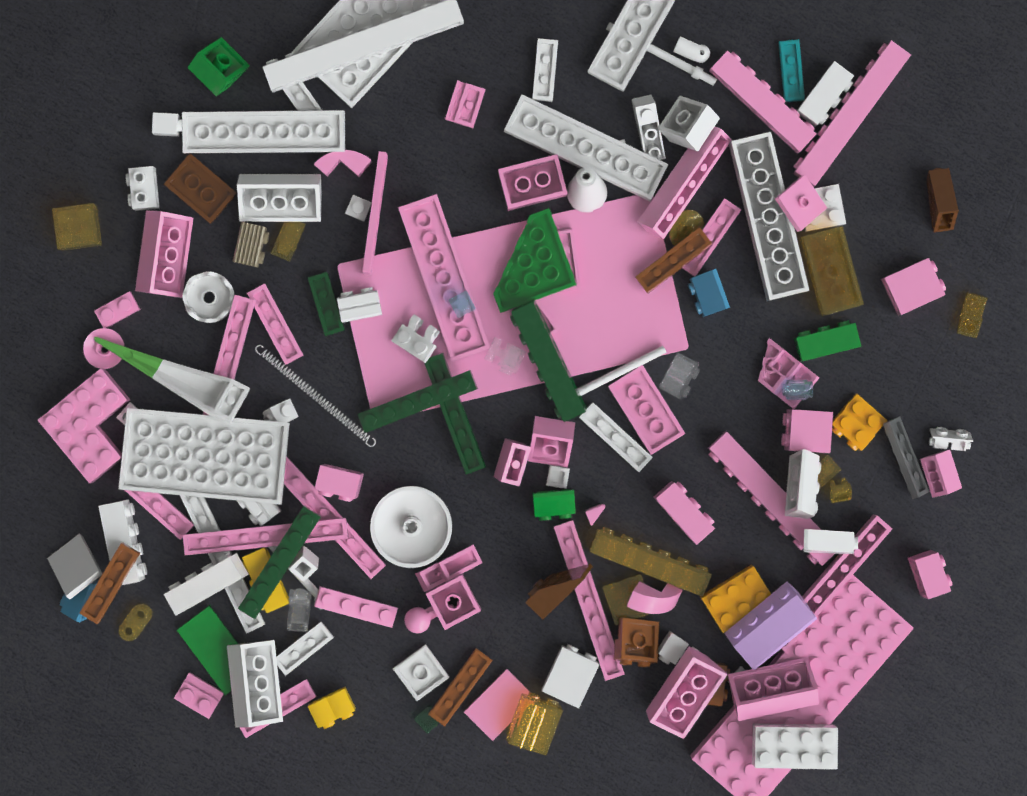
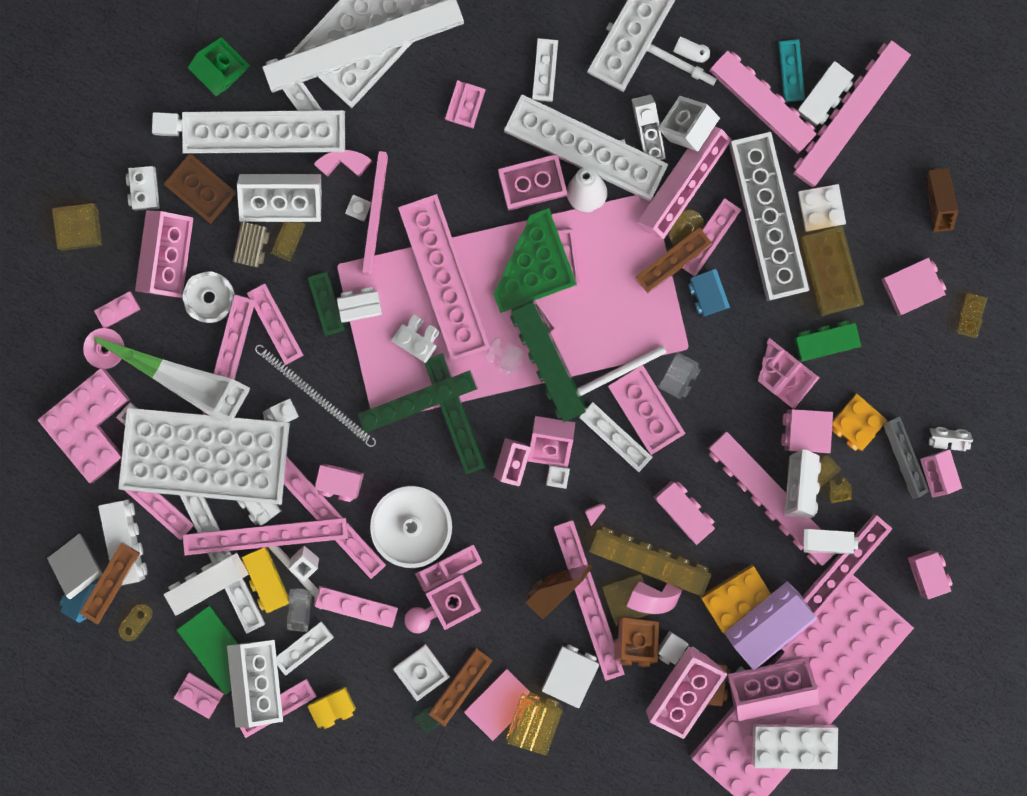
dark green plate [238,505,321,619] -> none
clear light blue brick [449,290,476,319] -> none
green slope [532,489,576,521] -> none
bright pink plate [775,175,827,232] -> none
clear light blue brick [782,379,813,400] -> none

